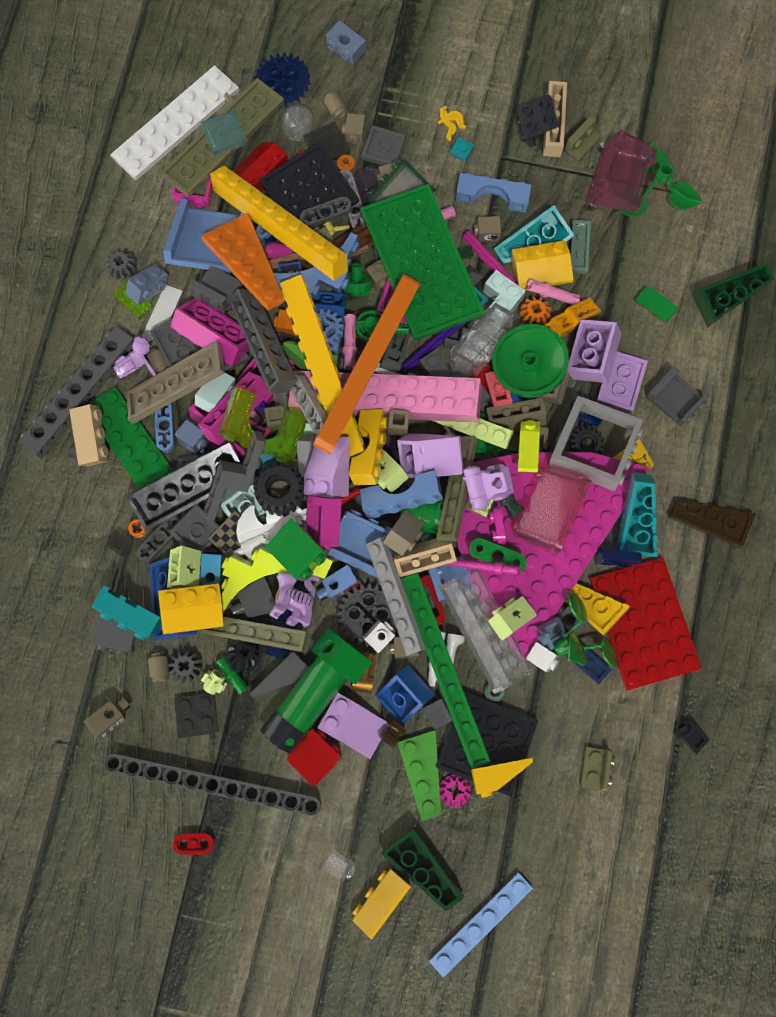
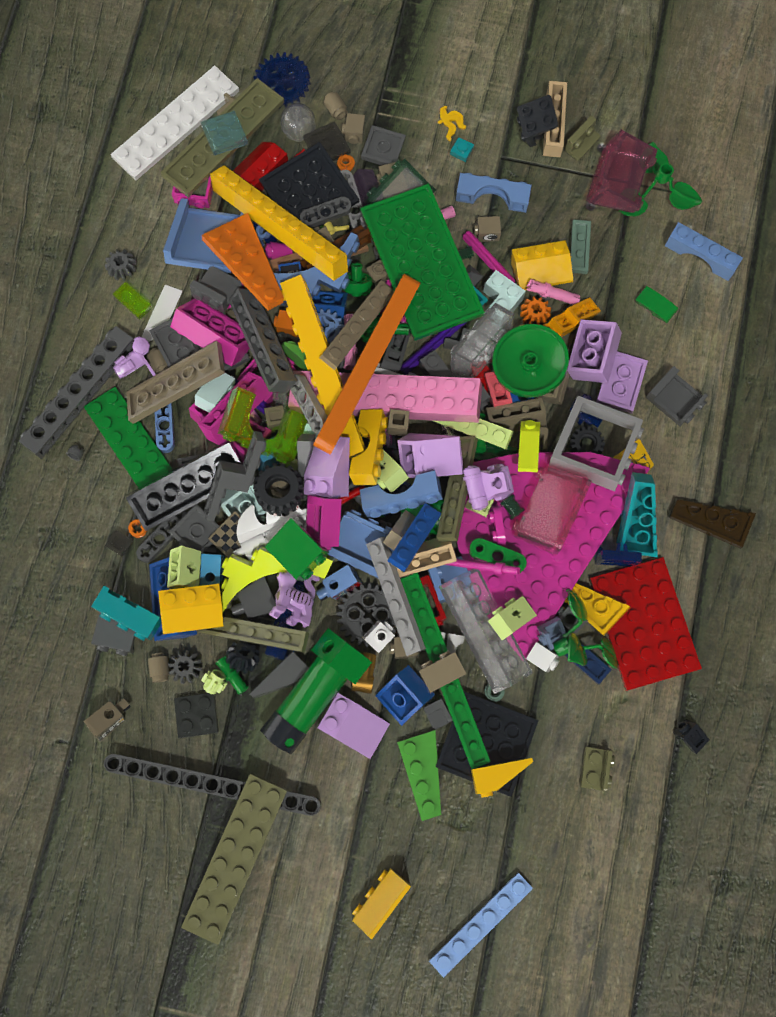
tan brick [69,404,108,467] -> none
sand blue brick [125,263,168,305] -> none
red plate [173,833,215,855] -> none
sand blue brick [175,419,210,455] -> none
red bracket [287,729,342,786] -> none
clear brick [322,847,356,882] -> none
sand blue brick [326,20,366,65] -> none
dark brown wheel [378,719,406,748] -> none
dark green wedge [380,827,464,911] -> none
dark pink gear [439,775,471,808] -> none
teal wedge [493,205,575,264] -> none
dark green wedge [693,263,774,328] -> none
none -> olive plate [181,773,288,945]
none -> dark tan plate [319,280,394,370]
none -> blue plate [387,503,442,572]
none -> dark tan brick [419,651,466,693]
none -> medium blue arch [665,222,743,281]

